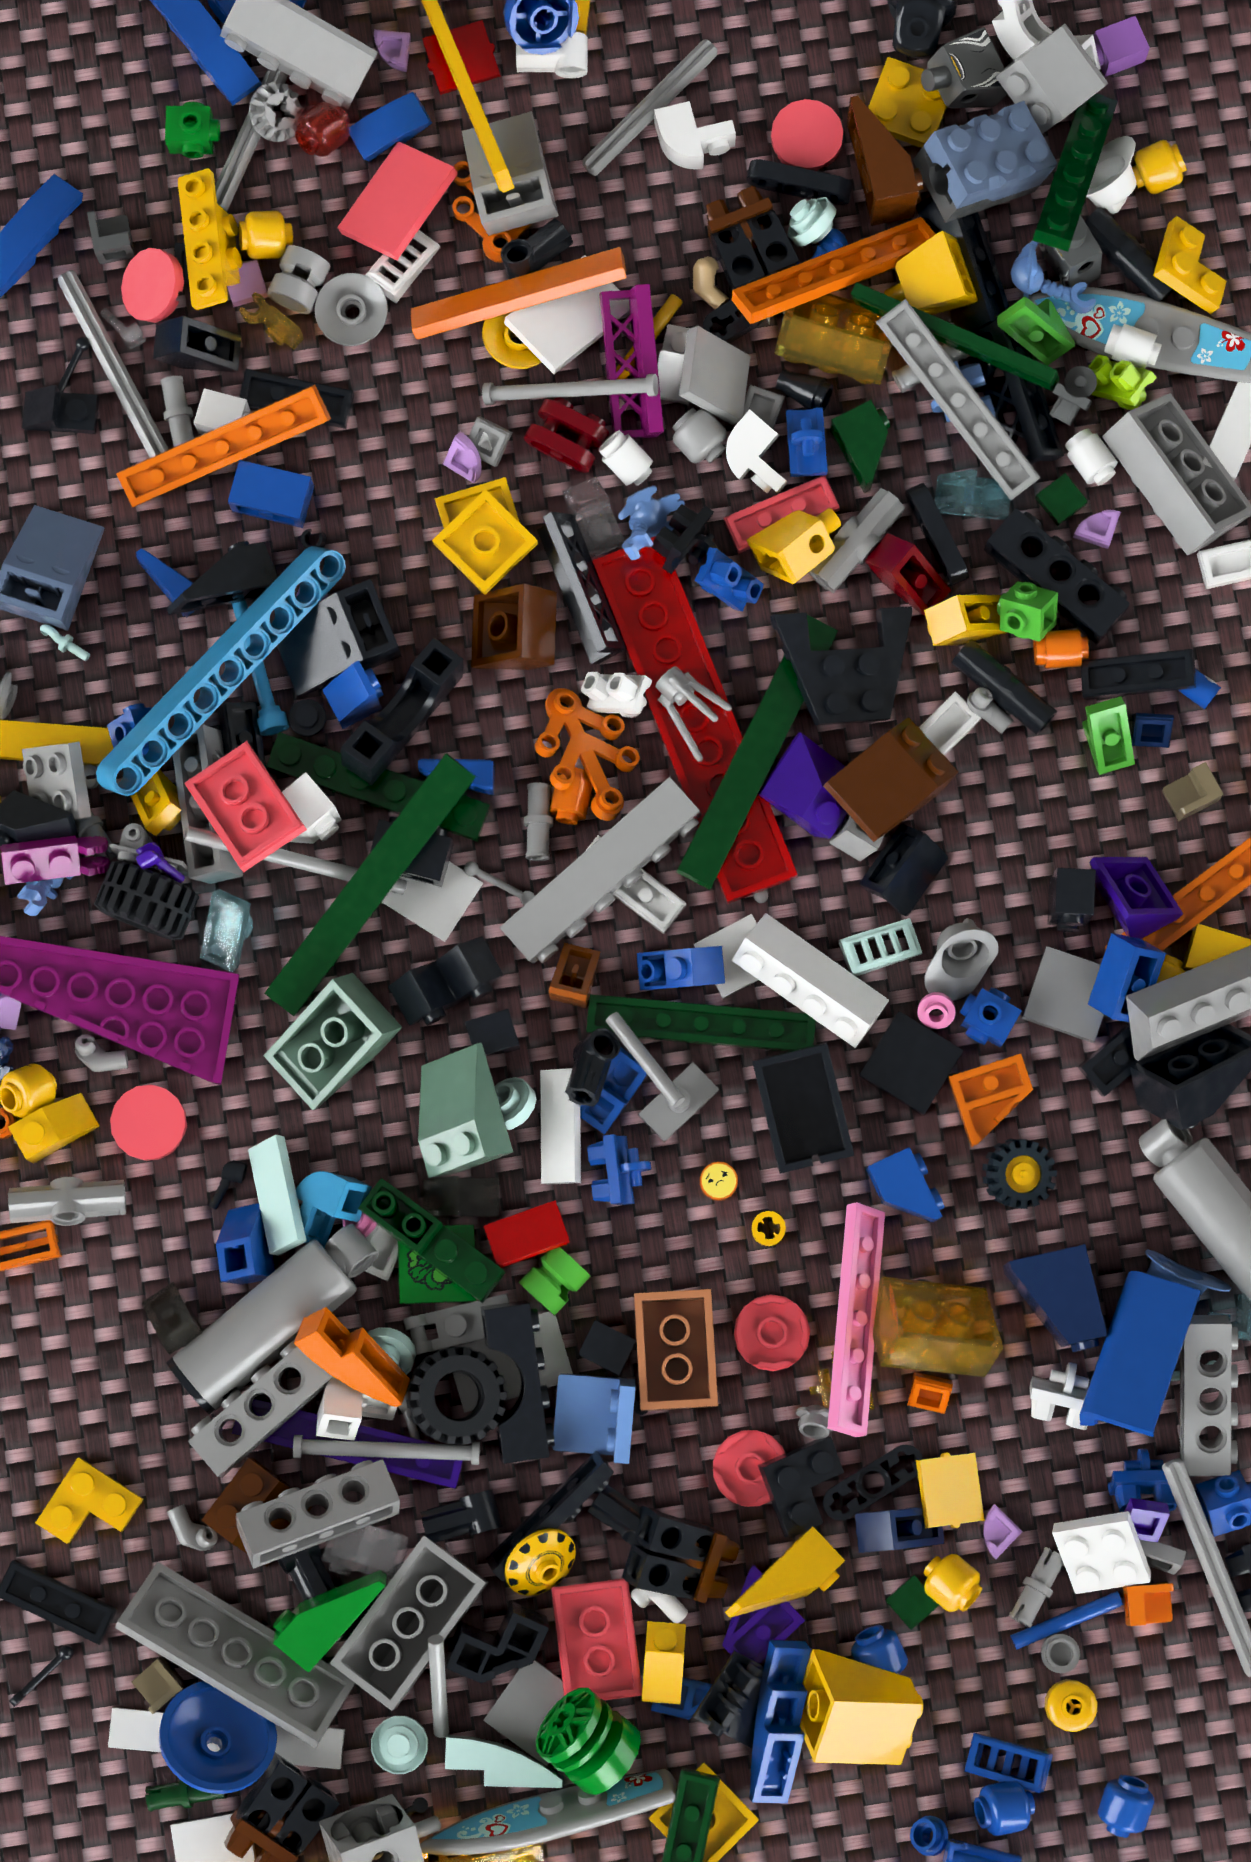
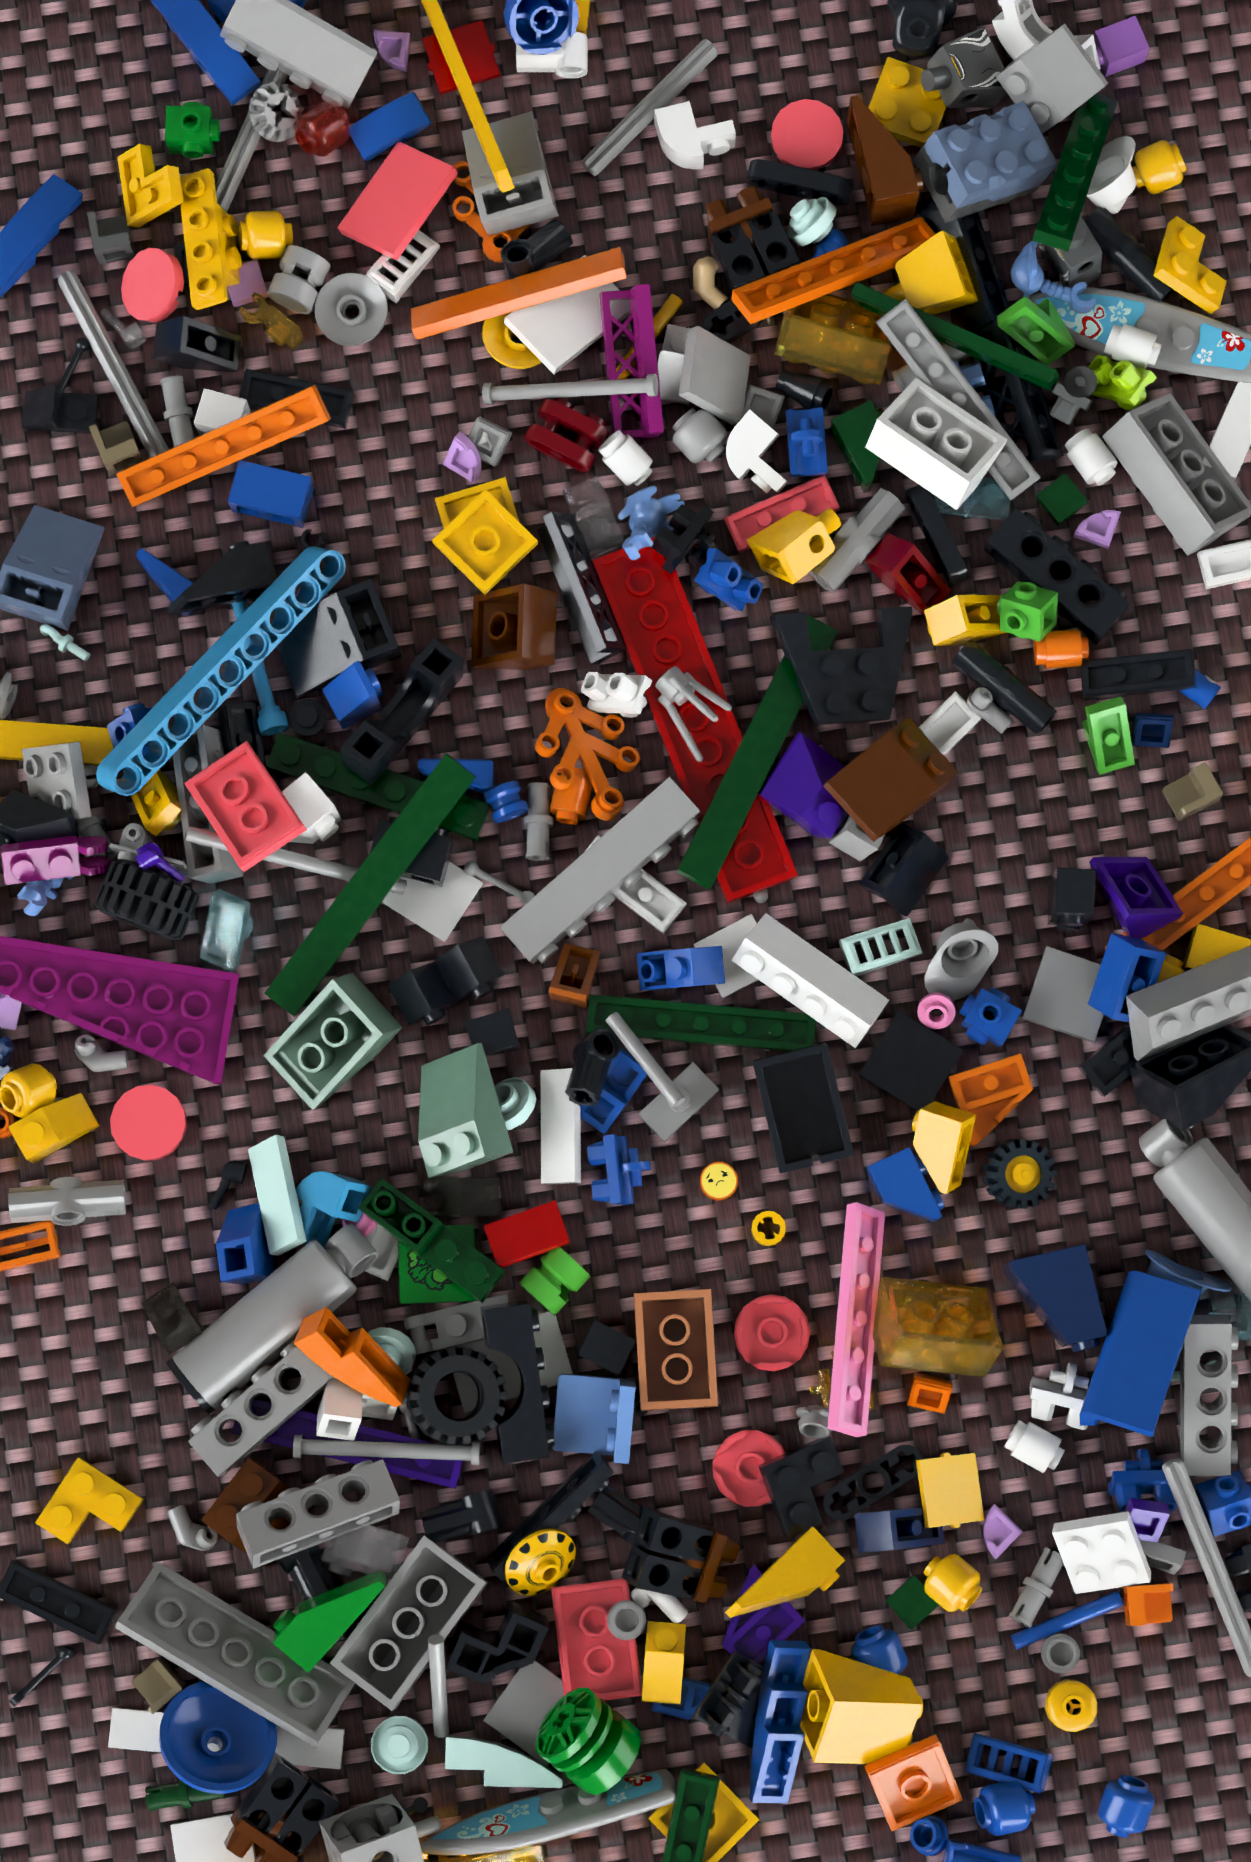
none -> dark tan panel [89,421,144,475]
none -> yellow plate [117,144,184,228]
none -> blue wheel [484,781,529,823]
none -> light grey tile [607,1600,646,1640]
none -> orange tile [864,1734,963,1832]
none -> white slope [865,378,1007,510]
none -> yellow slope [912,1101,976,1194]
none -> white brick [1004,1420,1065,1473]

